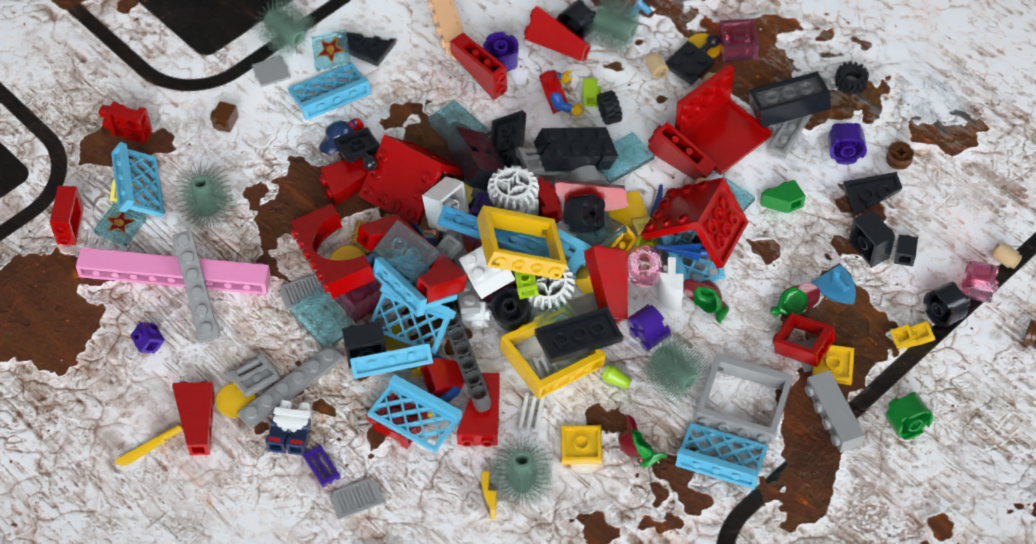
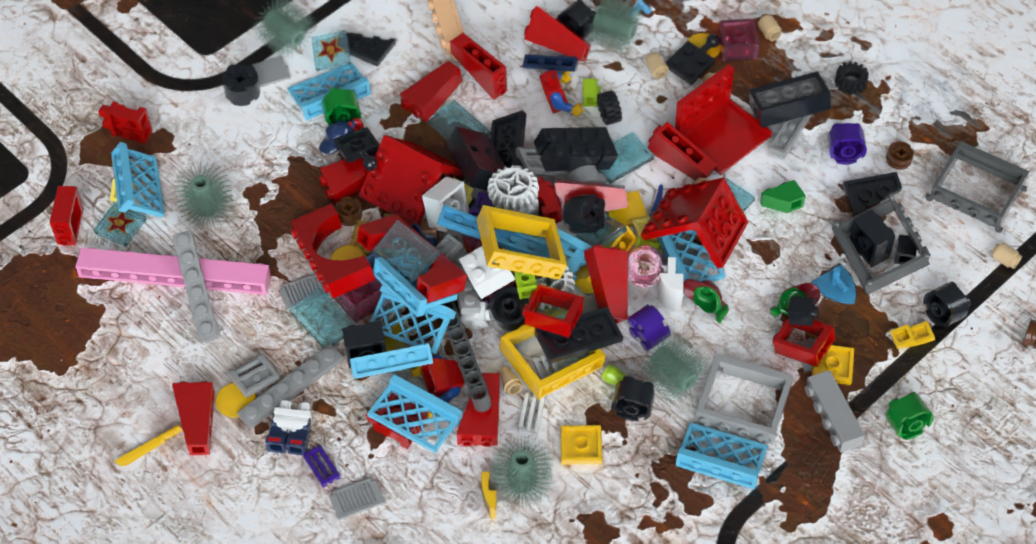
dark purple brick [130,322,165,354] -> none
reddish brown brick [210,101,239,133] -> none
dark purple brick [483,32,519,72] -> none
hair [618,415,667,467] -> none
blue piece [655,243,708,261] -> none
clear pink brick [962,261,999,303] -> none
none -> black brick [222,65,261,106]
none -> green brick [322,88,361,126]
none -> reddish brown wheel [335,197,362,226]
none -> red slope [399,61,463,122]
none -> tan cone [499,366,523,396]
none -> dark blue slope [522,54,578,72]
none -> red window [522,284,584,338]
none -> black brick [611,376,655,421]
none -> tan brick [758,15,782,41]
none -> black brick [788,297,819,326]
none -> dark grey window [831,193,931,295]
none -> dark grey window [926,141,1030,233]

